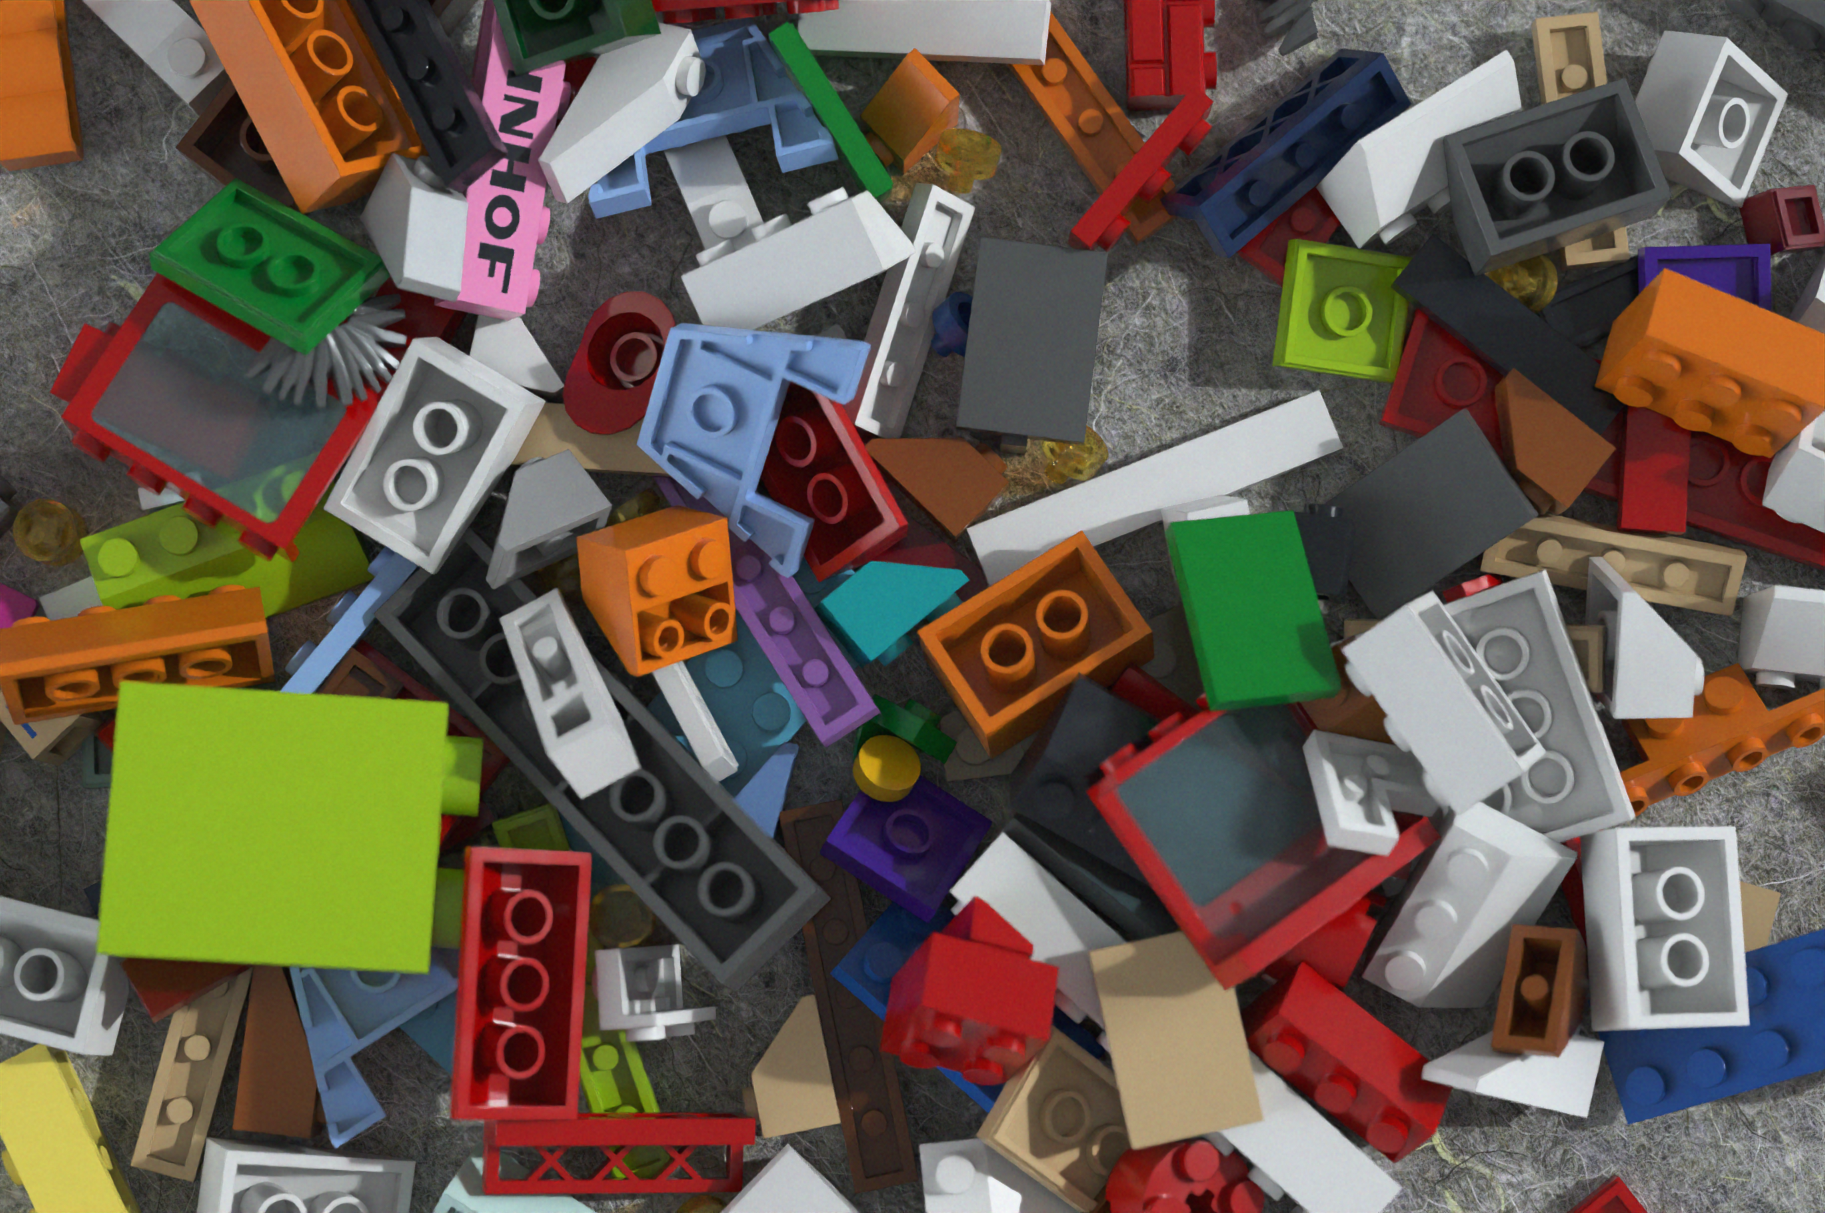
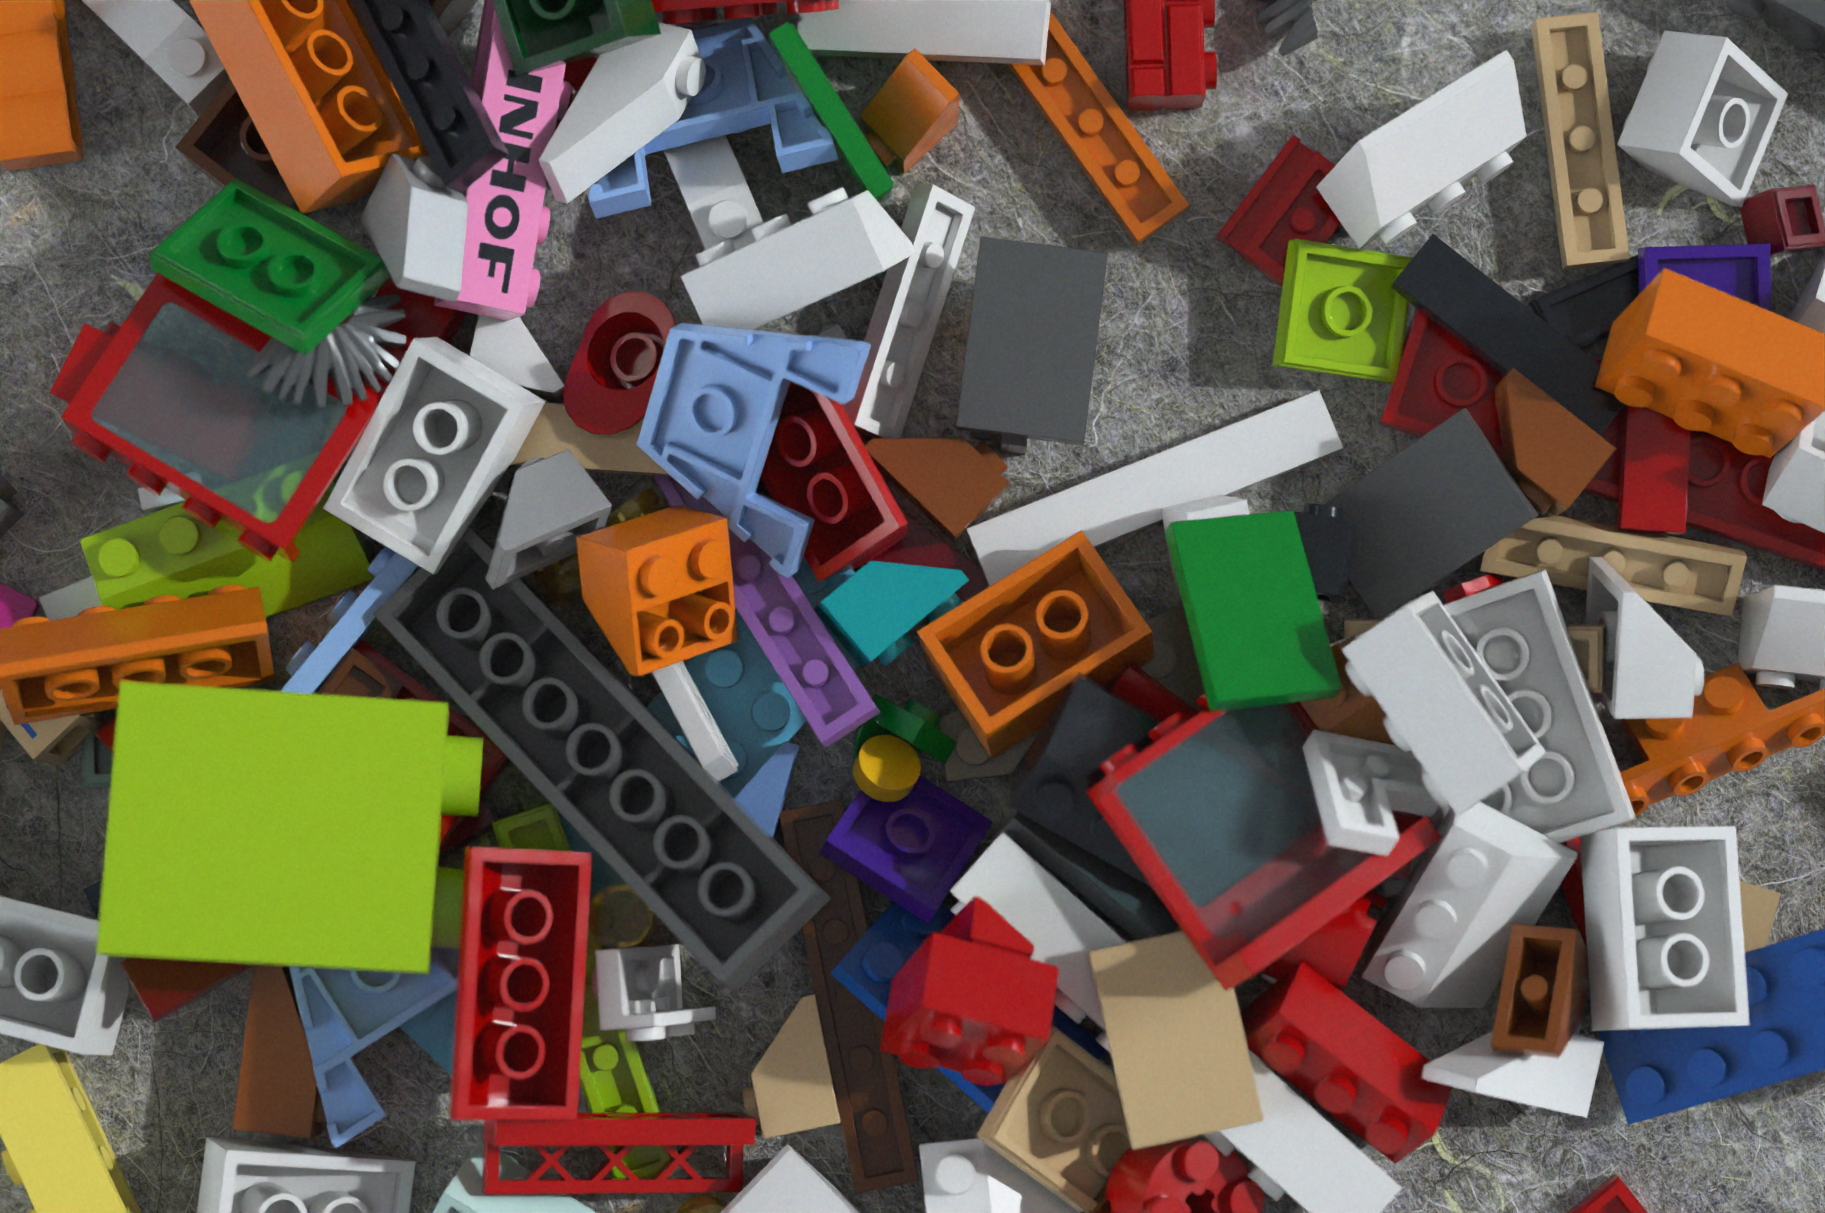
clear yellow wheel [13,499,89,566] -> none
tan plate [130,966,254,1182] -> none
white slope [499,588,640,799] -> none
blue tile [931,292,973,357] -> none
clear yellow tile [935,128,1002,194] -> none
clear yellow tile [1041,425,1109,484] -> none
red plate [1067,86,1214,252] -> none
dark blue fence [1160,48,1412,258] -> none
dark grey slope [1443,78,1672,276] -> none
clear yellow tile [1489,254,1558,313] -> none

